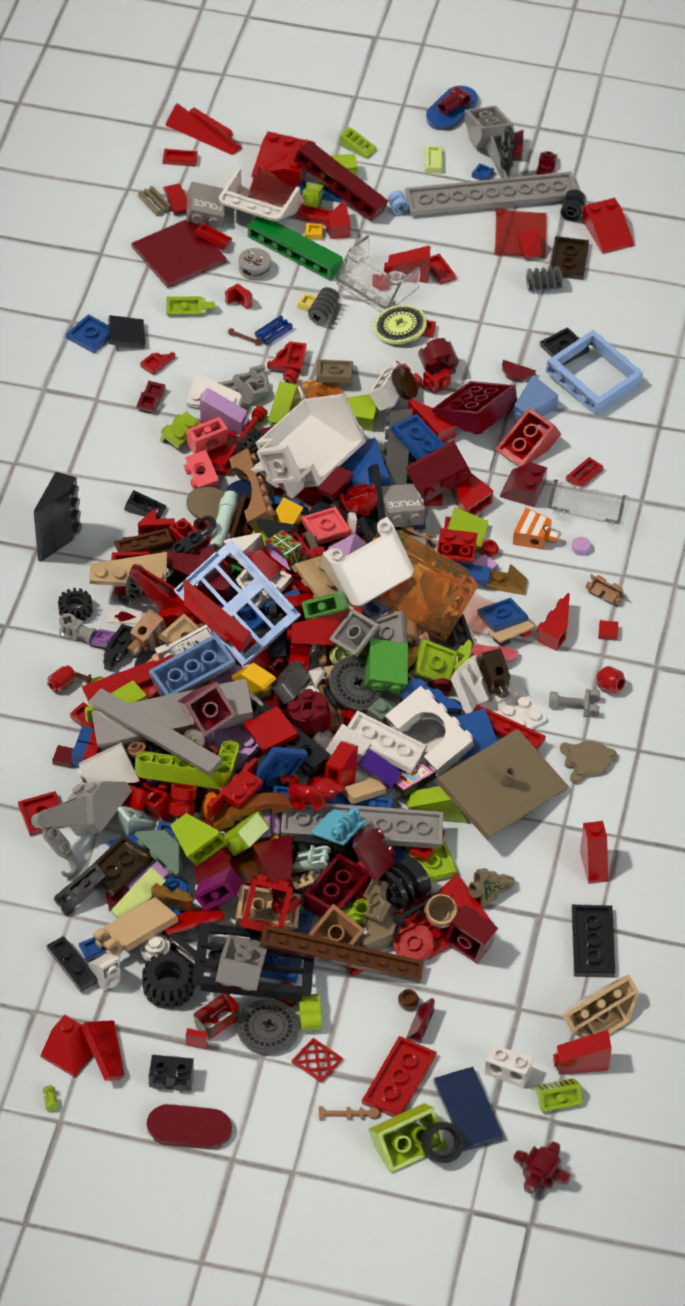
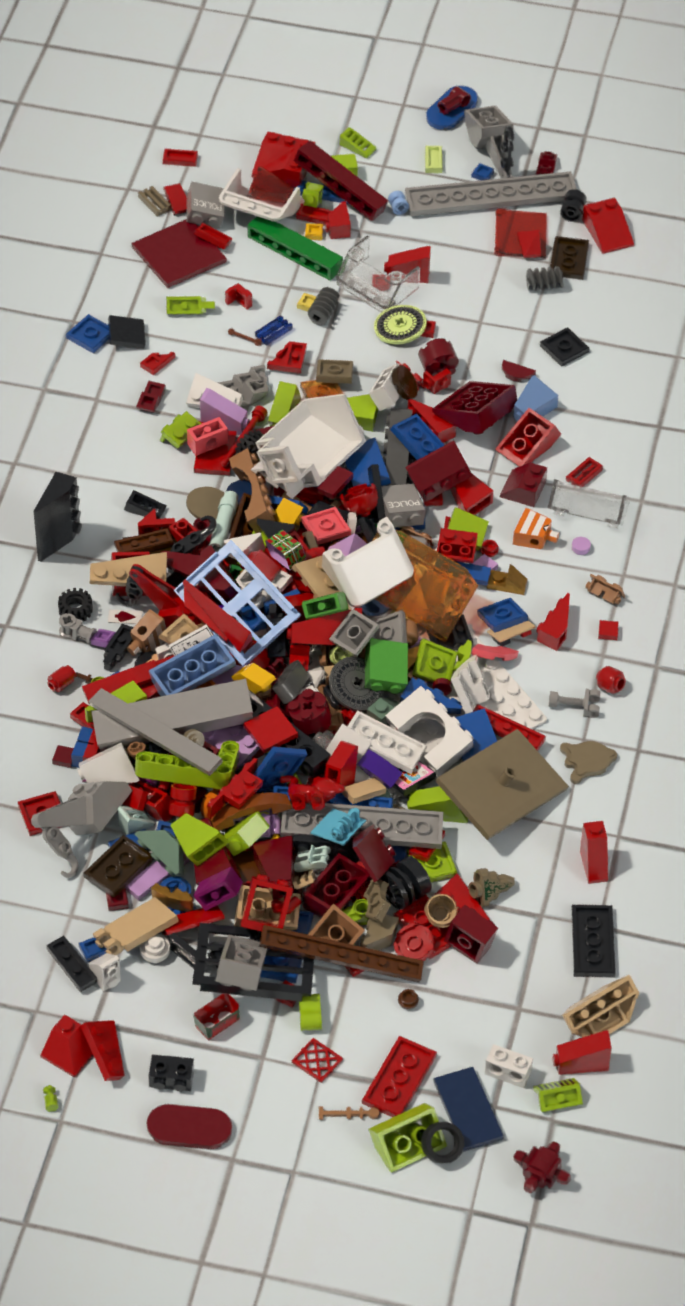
black plate [54,862,109,915] -> none
yellowish green tile [110,867,166,919] -> none
black tyre [142,952,195,1009] -> none
red wedge [166,103,242,155] -> none
dark red slope [178,682,236,737] -> none
coral brick [184,450,220,490] -> none
red tile [185,1028,208,1050] -> none
piece [237,999,300,1055] -> none
light grey head [239,248,271,280] -> none
red plate [282,368,299,384] -> none
black piece [393,893,434,925] -> none
dark red slope [406,998,435,1043] -> none
red tile [430,253,456,285] -> none
dark brown torso [479,648,510,698] -> none
dark red slope [510,130,524,161] -> none
light blue window [545,330,643,415] -> none

